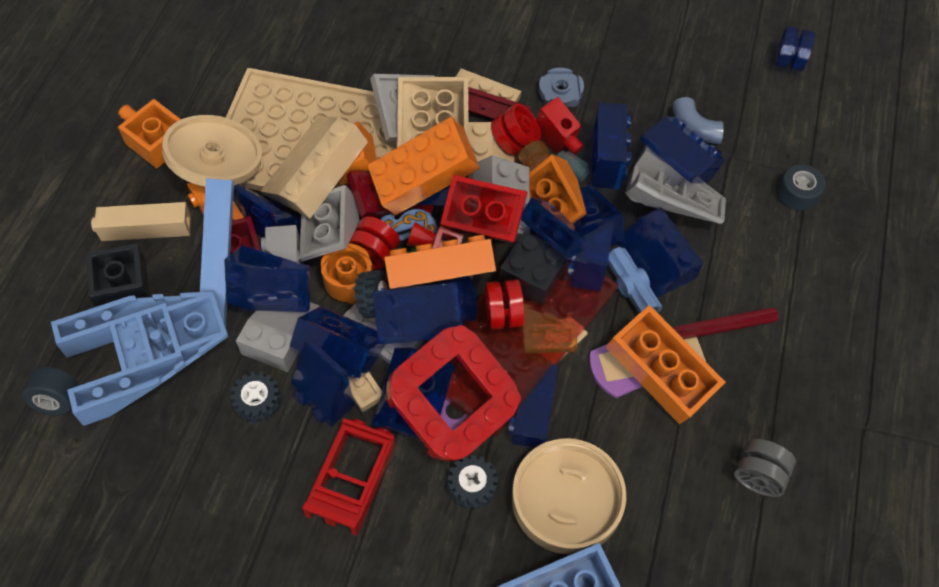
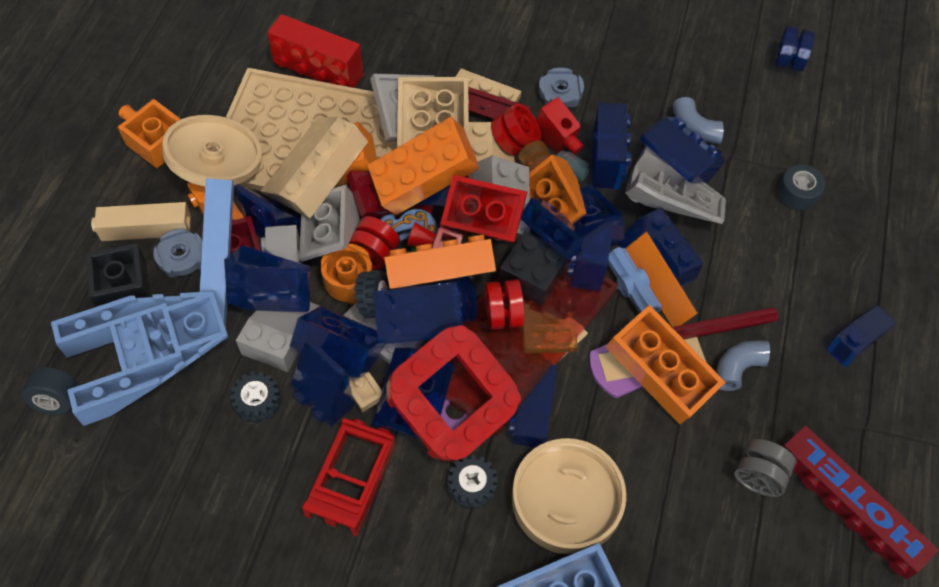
none -> sand blue plate [153,229,202,278]
none -> red brick [267,14,363,88]
none -> orange sticker [625,231,697,327]
none -> sand blue cylinder [716,340,770,391]
none -> dark red brick [783,425,939,580]
none -> clear blue slope [827,306,897,368]

